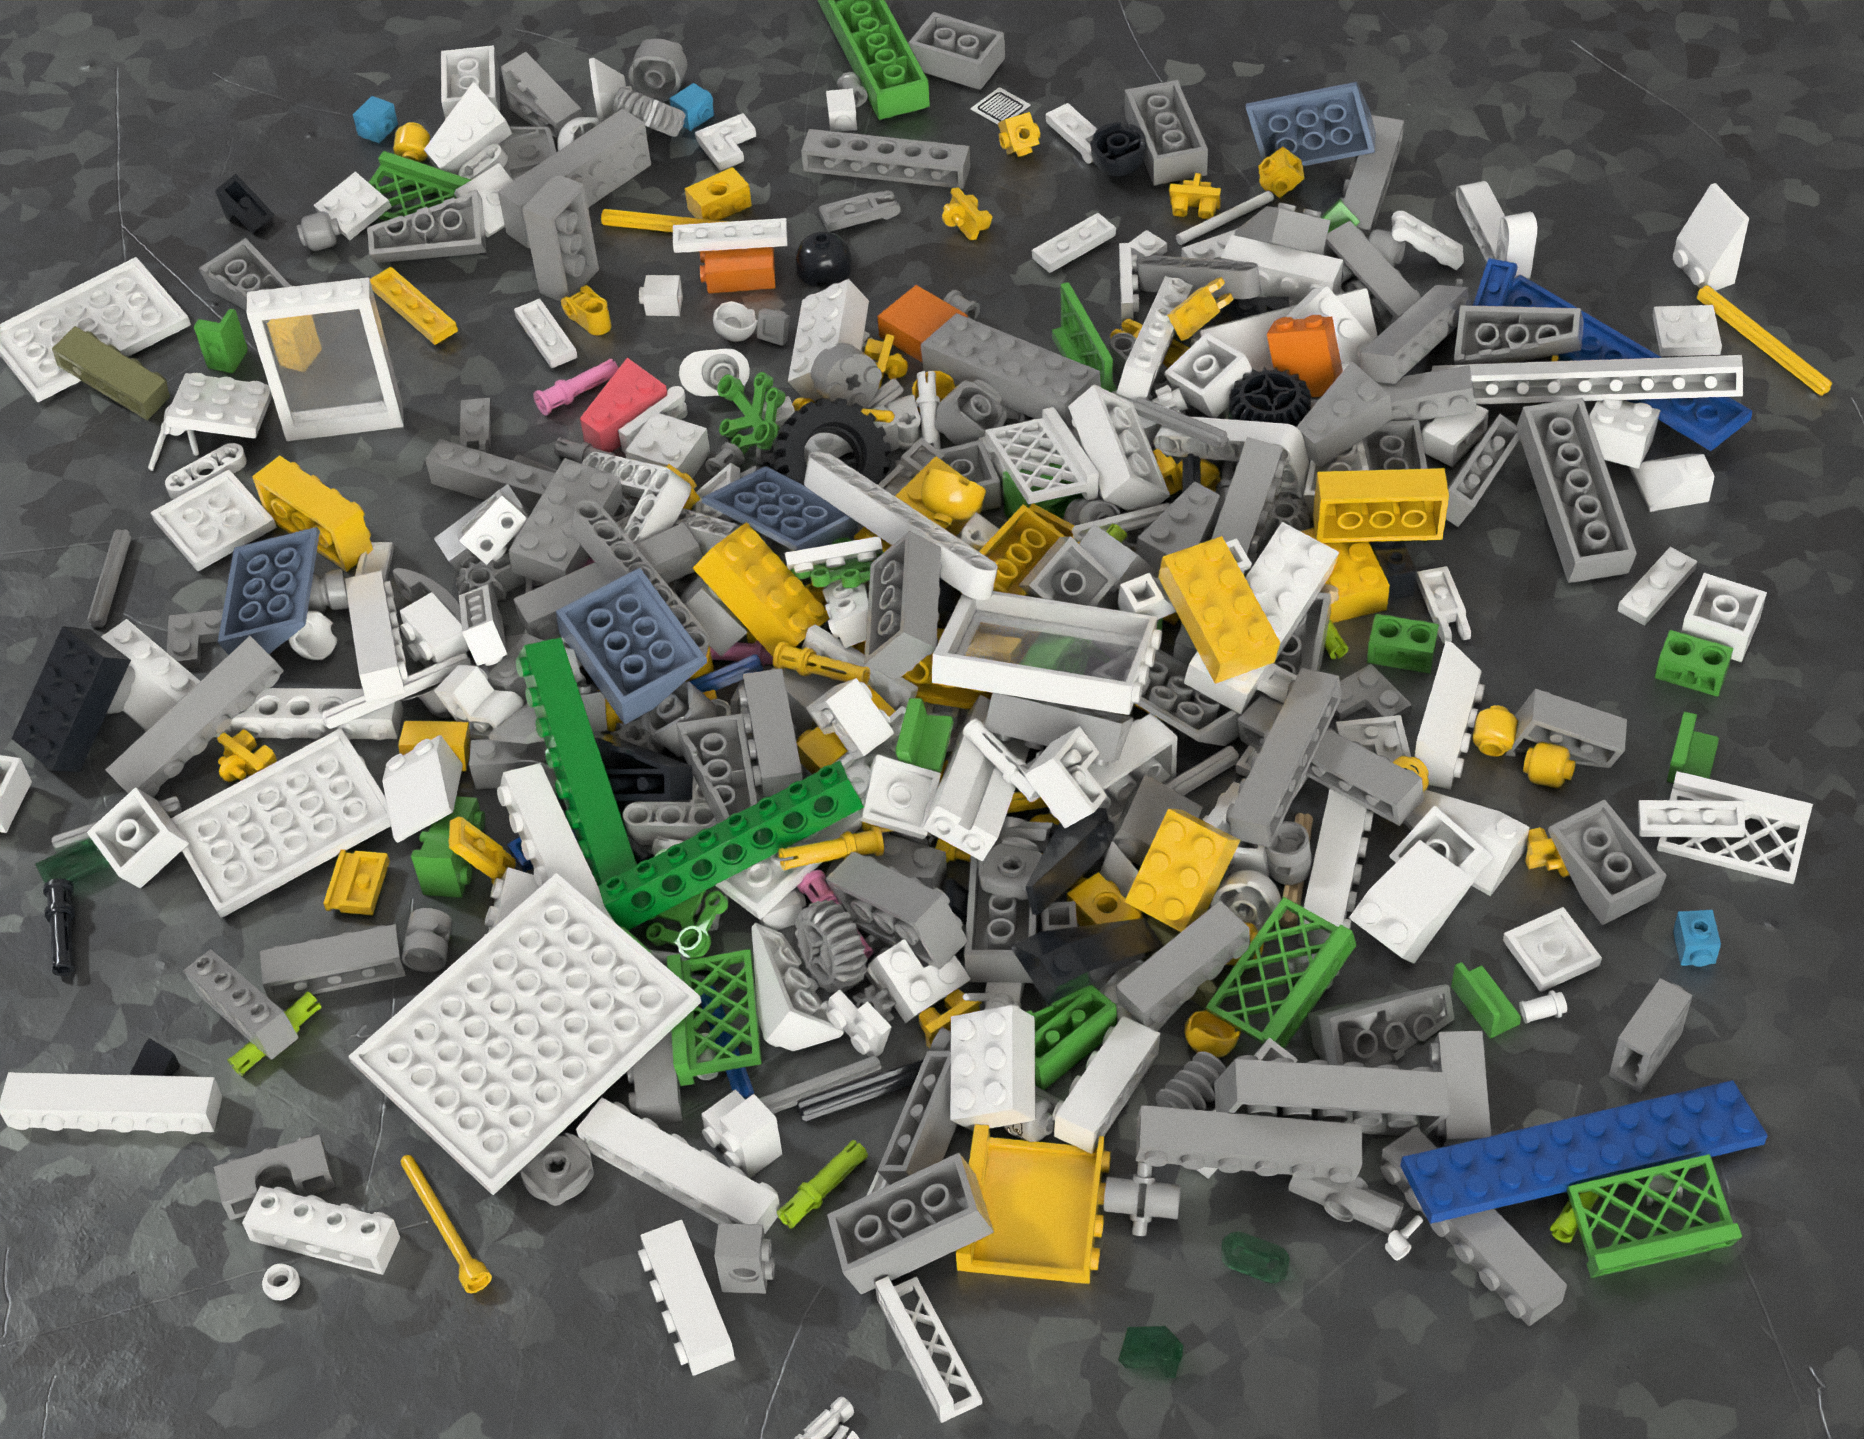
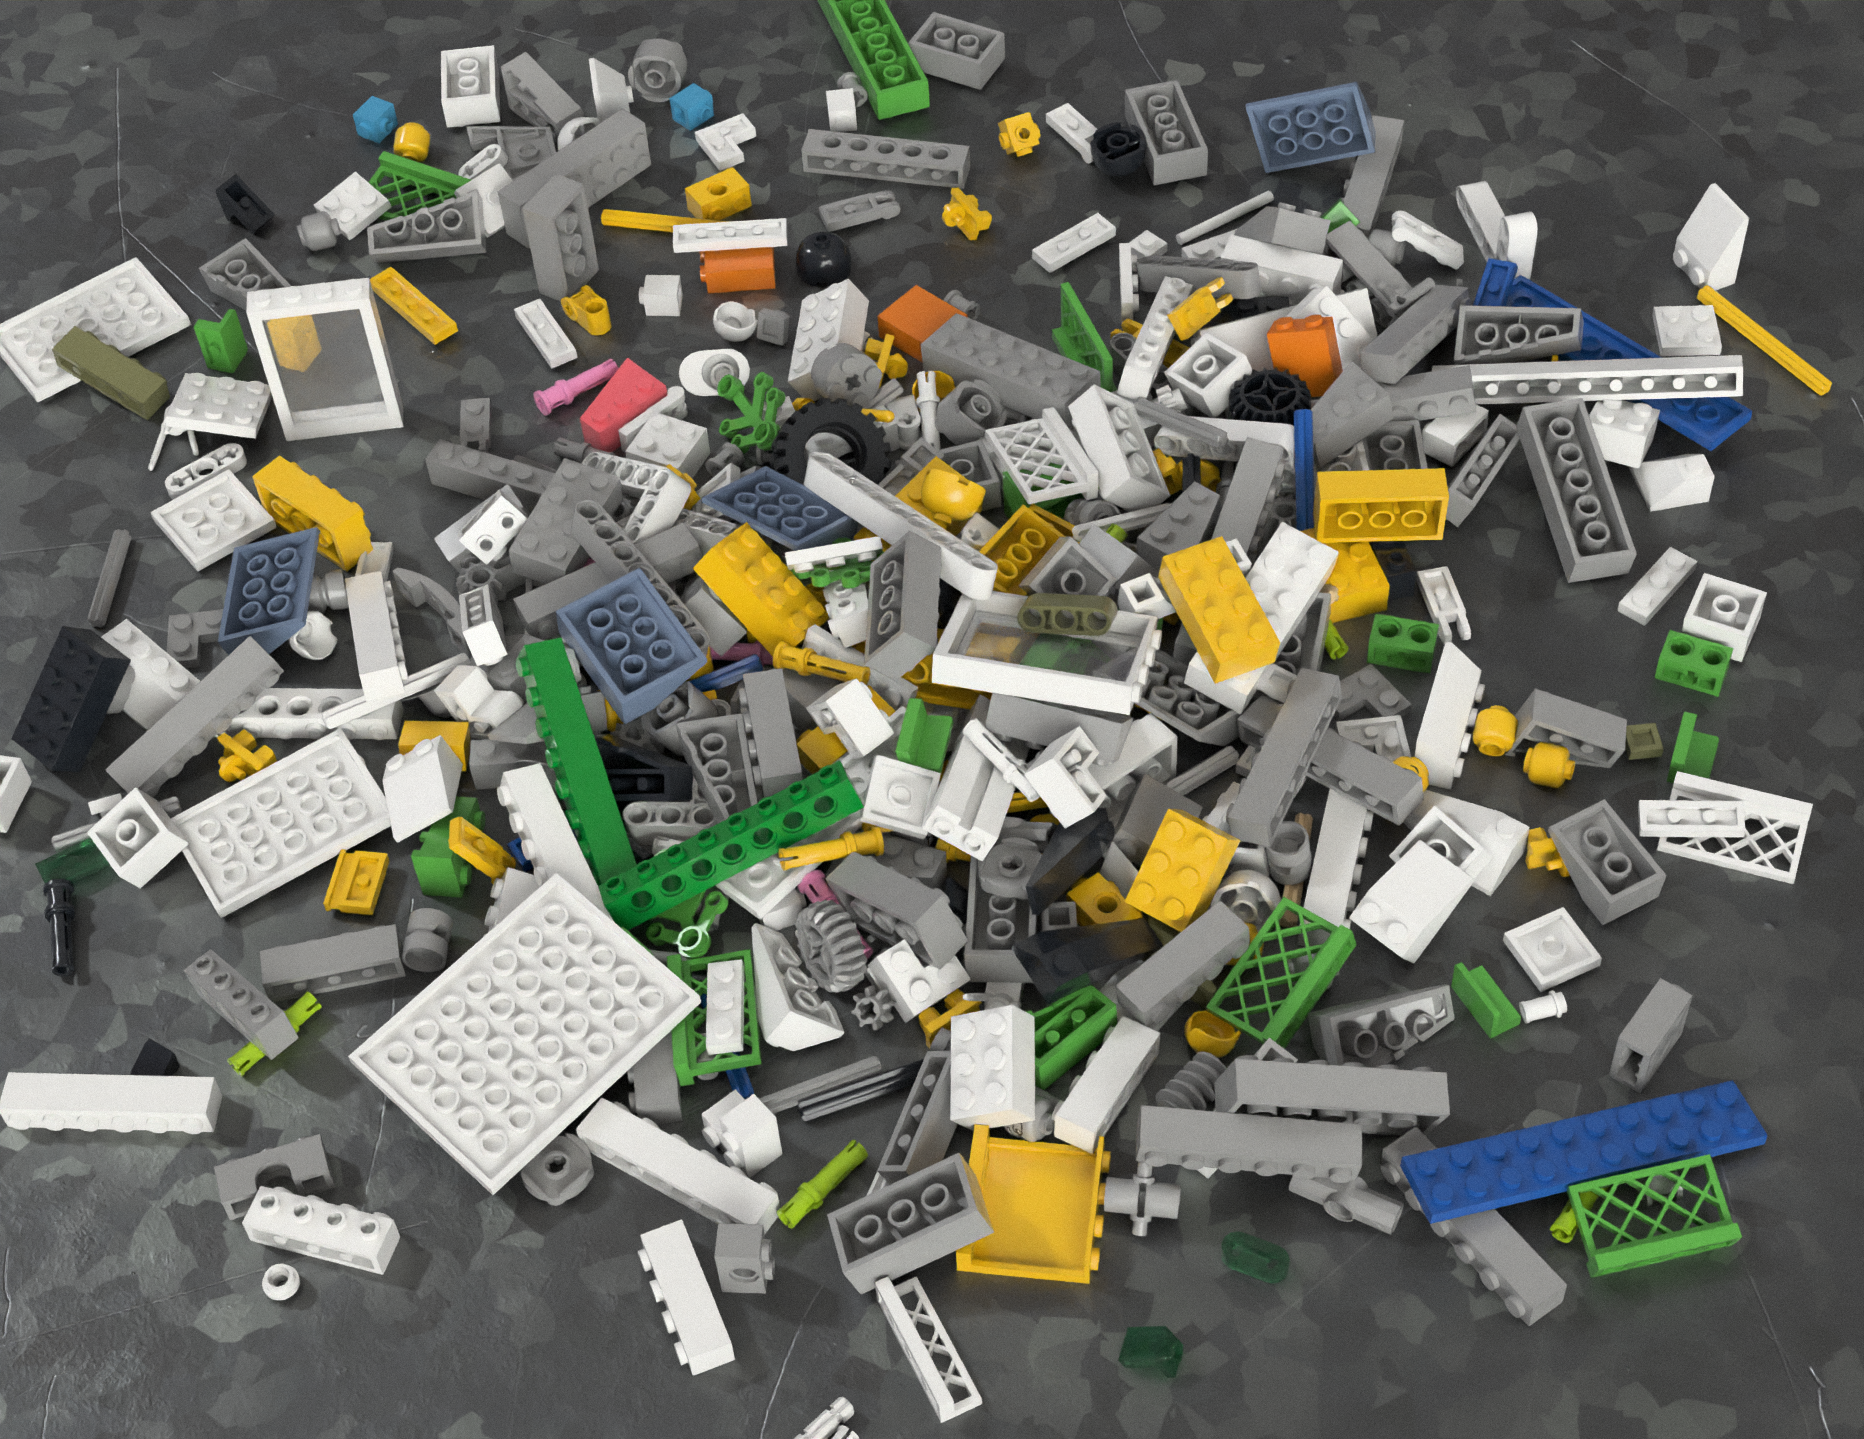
white brick [400,592,470,668] -> none
yellow piece [400,1155,492,1293] -> none
white wedge [424,81,512,175] -> none
light grey gear [612,87,686,137] -> none
white plate [826,990,891,1057] -> none
white sticker [971,87,1031,125] -> none
yellow hips [1169,173,1221,219] -> none
yellow brick [1258,146,1305,198] -> none
white hand [1385,1215,1423,1260] -> none
light grey wedge [1429,1031,1491,1146] -> none
dark azure brick [1673,910,1721,967] -> none
none -> white plate [88,793,125,818]
none -> white plate [706,959,744,1055]
none -> olive beam [1017,593,1118,636]
none -> blue axle [1294,409,1315,531]
none -> light grey hose [1376,277,1435,317]
none -> olive plate [1625,723,1664,760]

